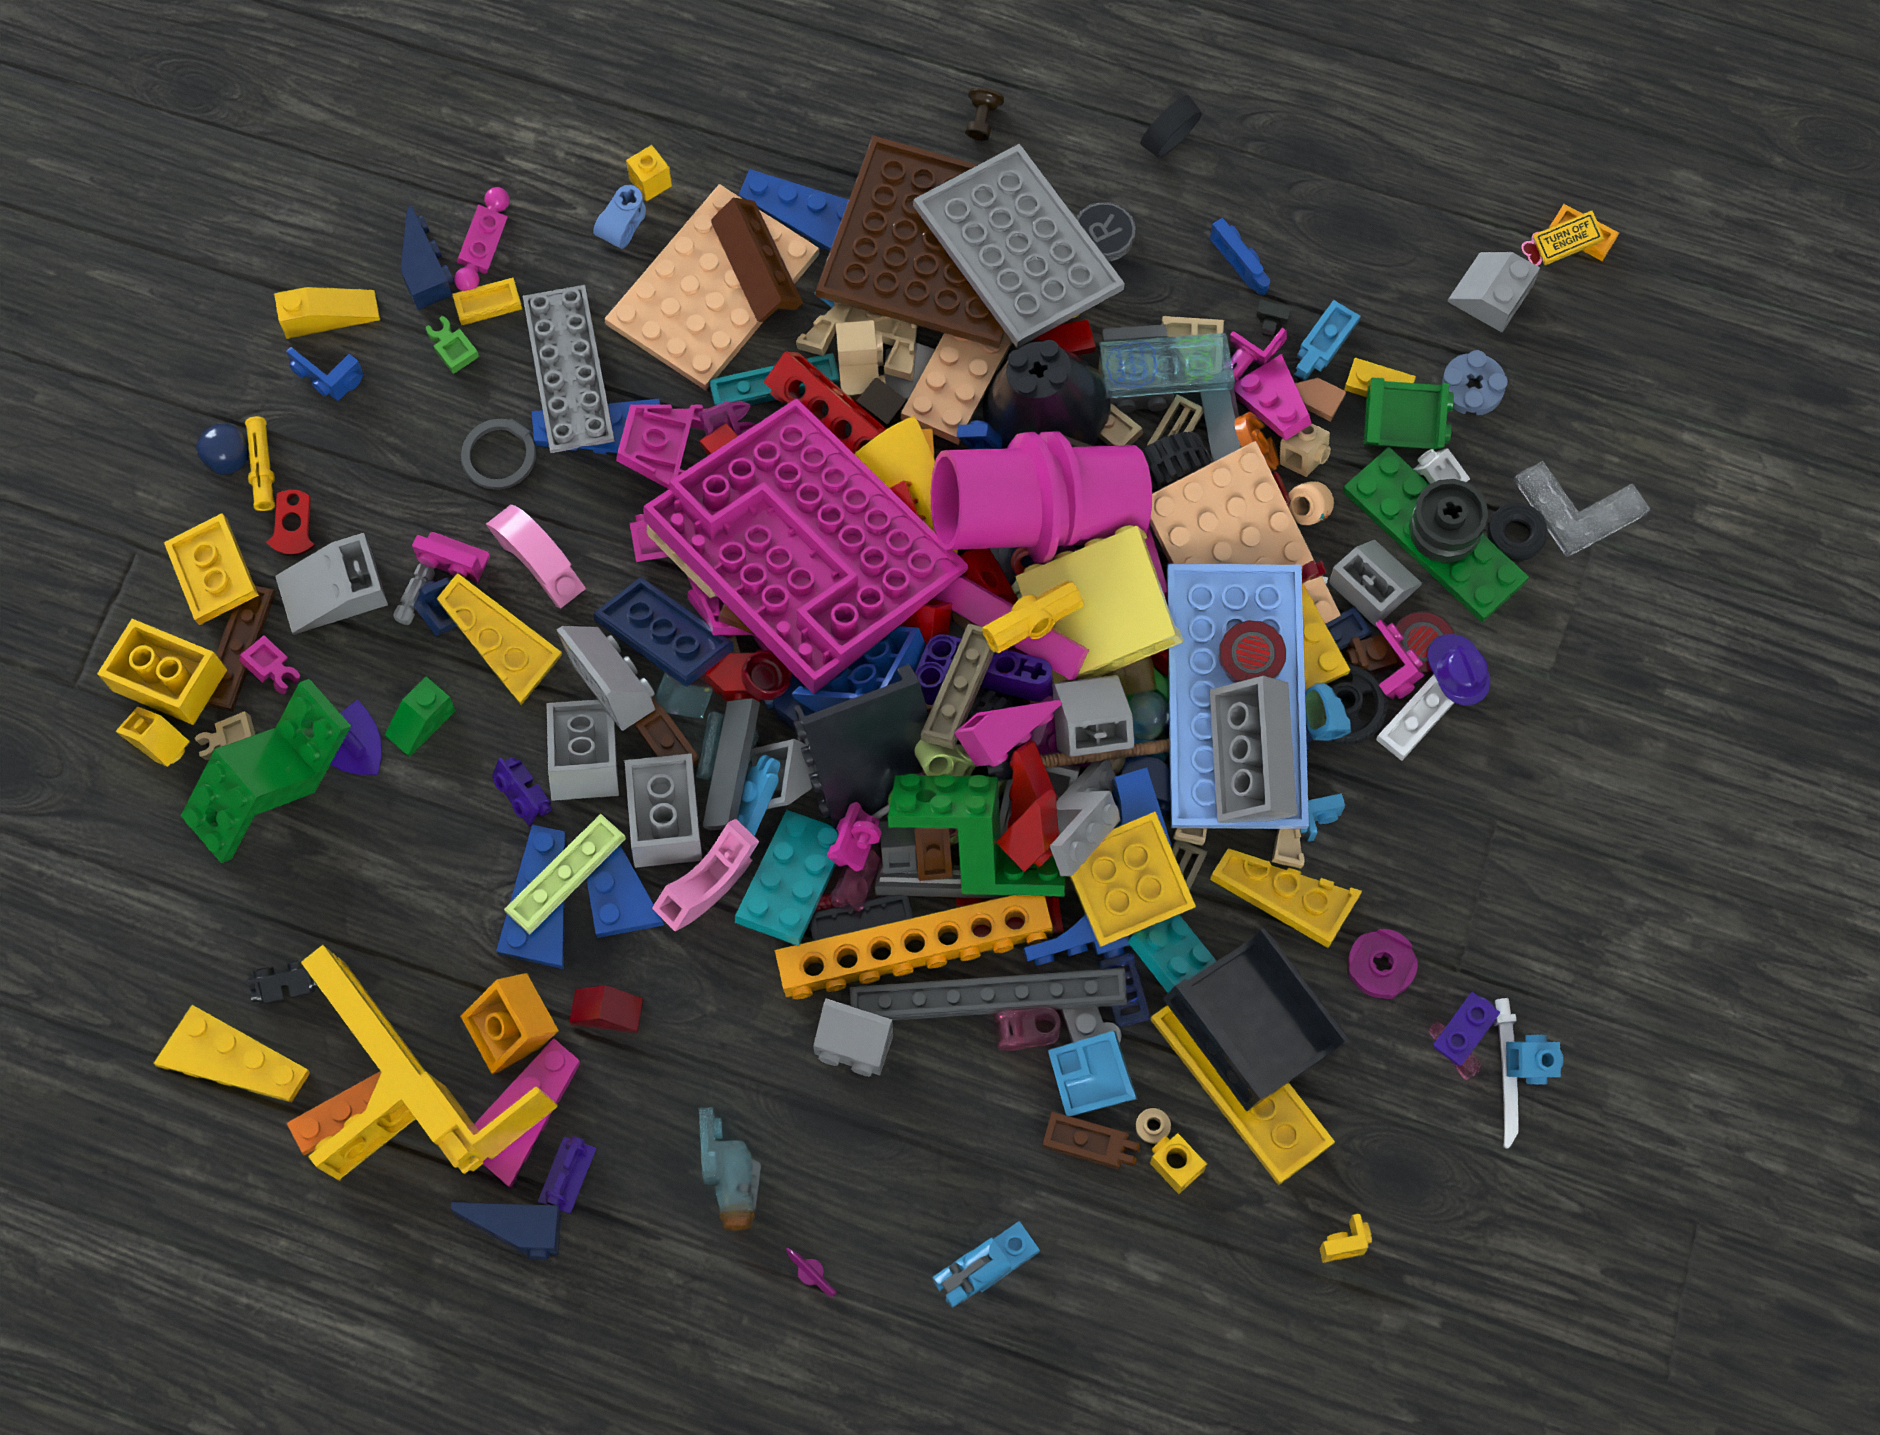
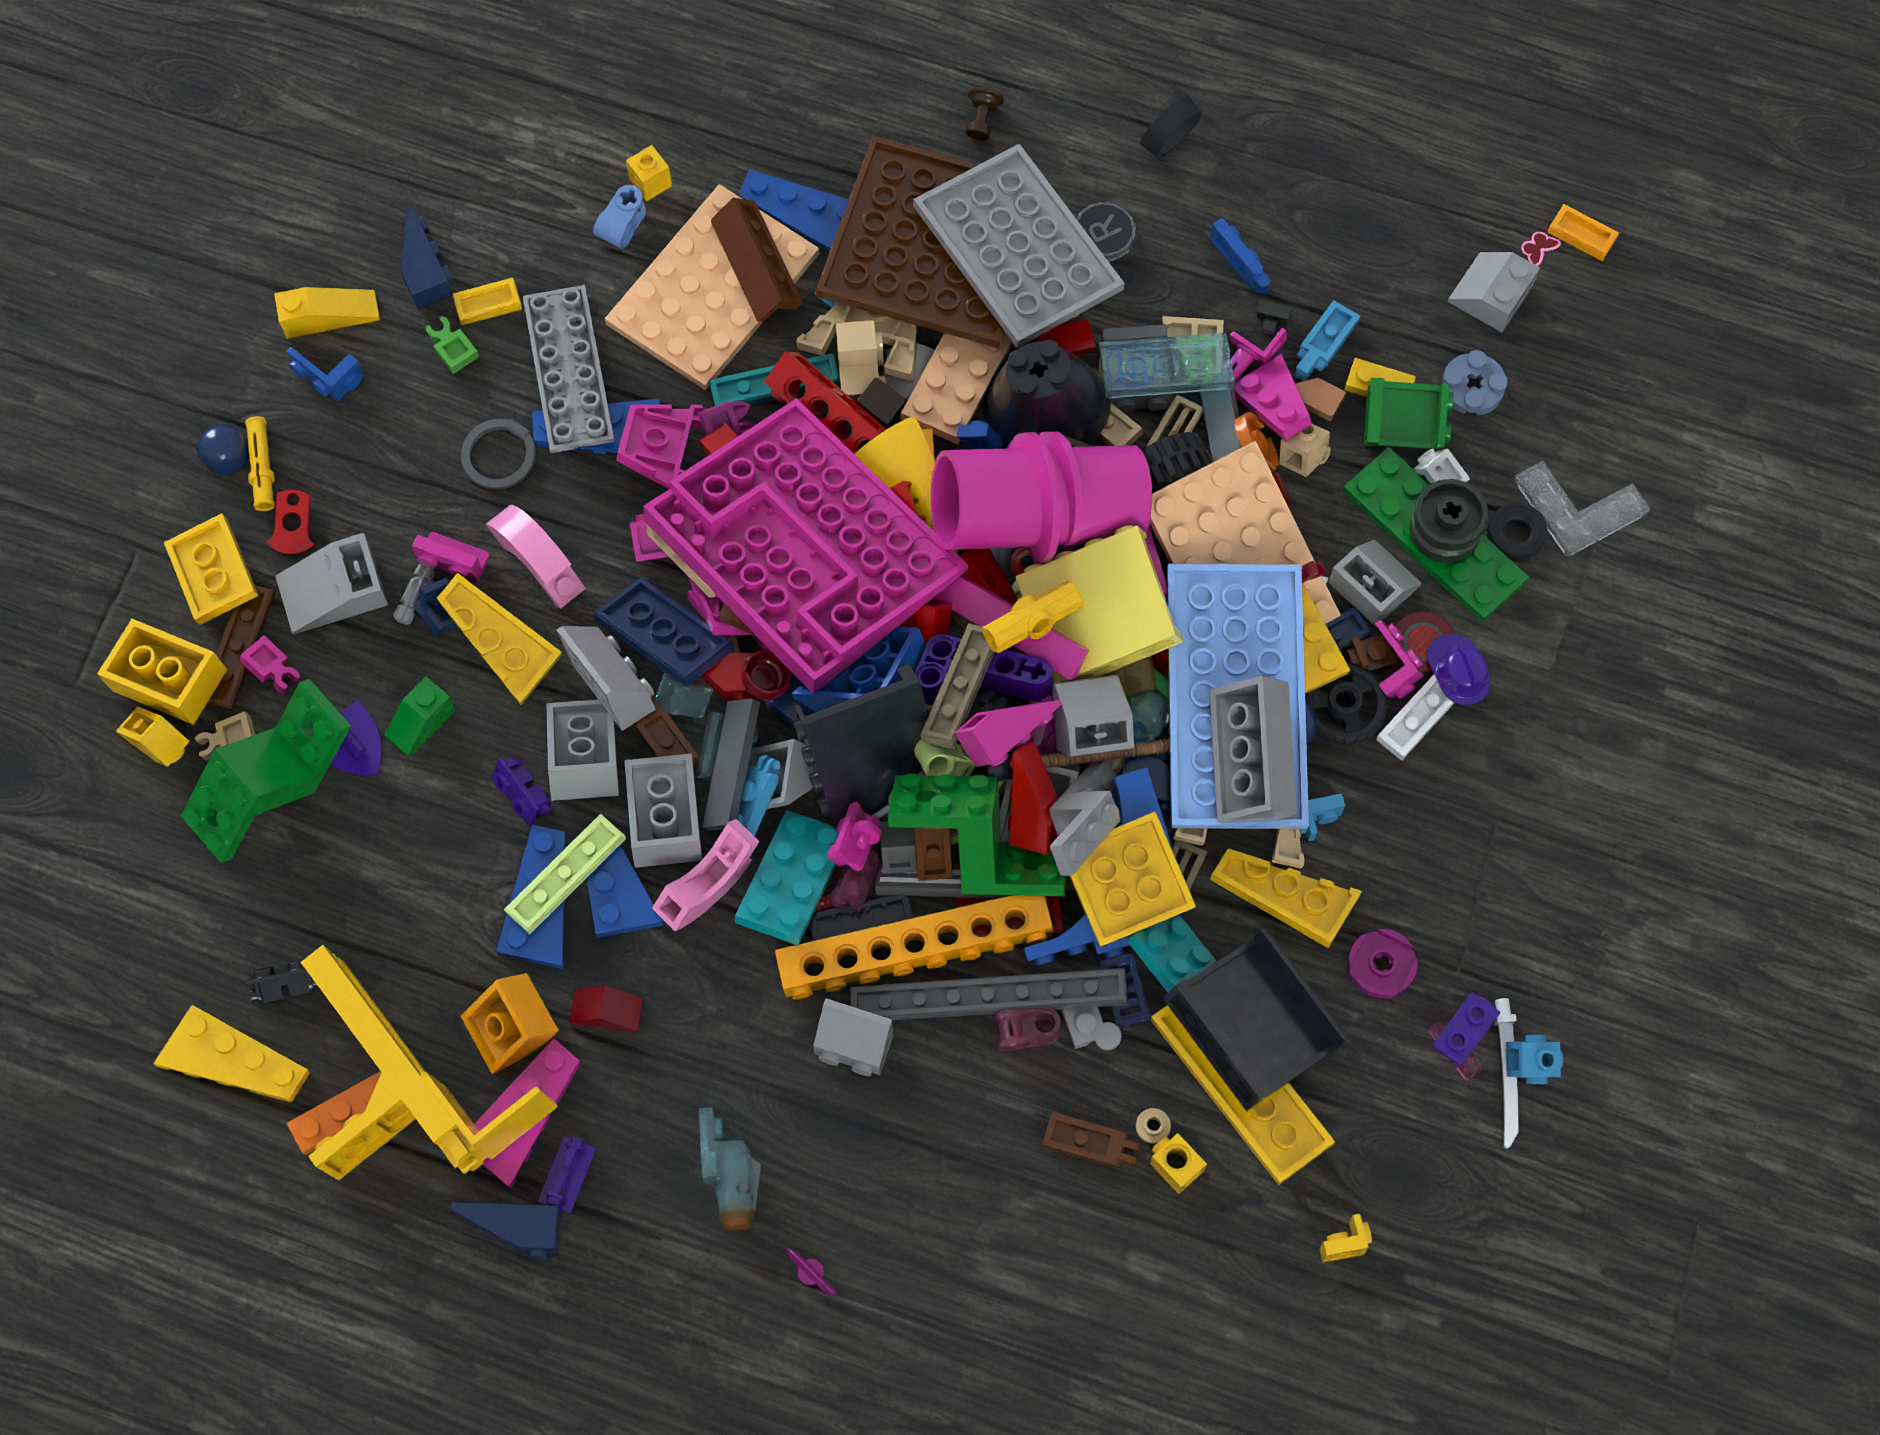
dark pink plate [454,187,510,291] -> none
dark azure plate [932,1221,1040,1308] -> none
red slope [996,789,1059,872] -> none
dark azure plate [1048,1031,1138,1117] -> none
tile [1218,620,1286,683] -> none
light nougat head [1288,481,1334,526] -> none
dark azure rock [1305,683,1351,741] -> none
yellow tile [1533,211,1604,266] -> none

